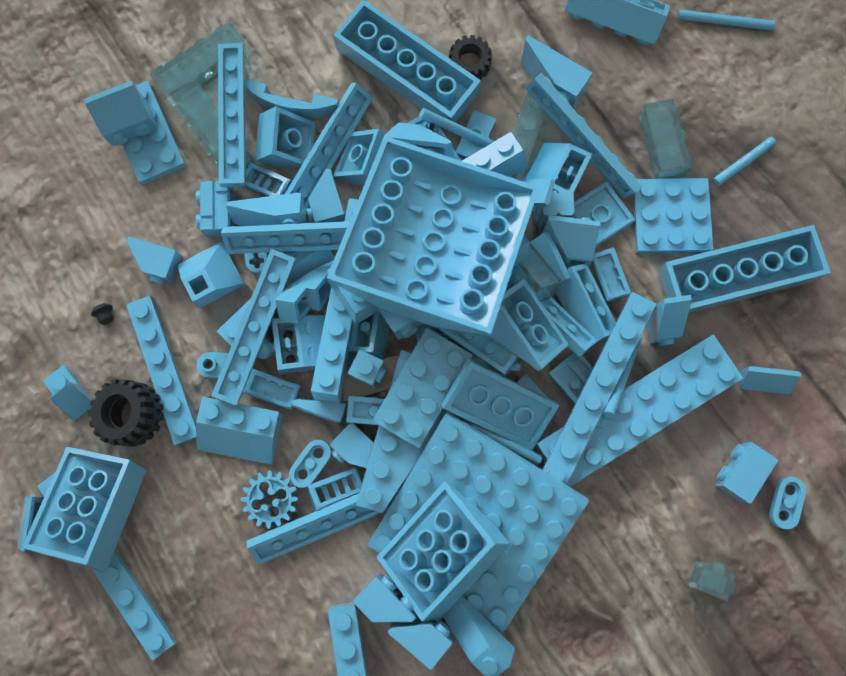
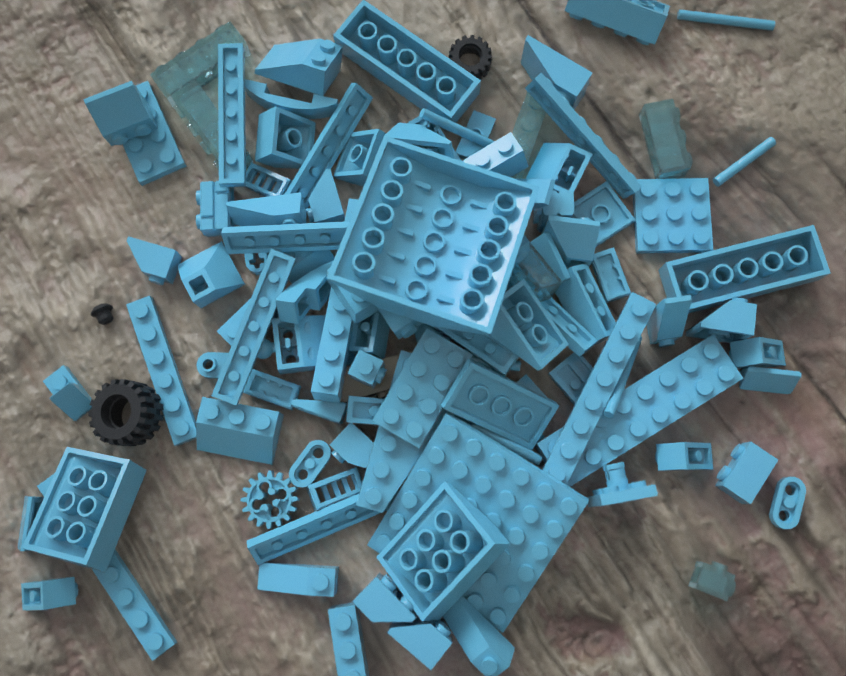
none -> medium azure slope [21,577,78,611]
none -> medium azure slope [255,39,343,96]
none -> medium azure slope [257,562,339,597]
none -> medium azure plate [587,462,658,507]
none -> medium azure slope [655,442,713,471]
none -> medium azure slope [686,298,757,343]
none -> medium azure slope [729,337,786,369]

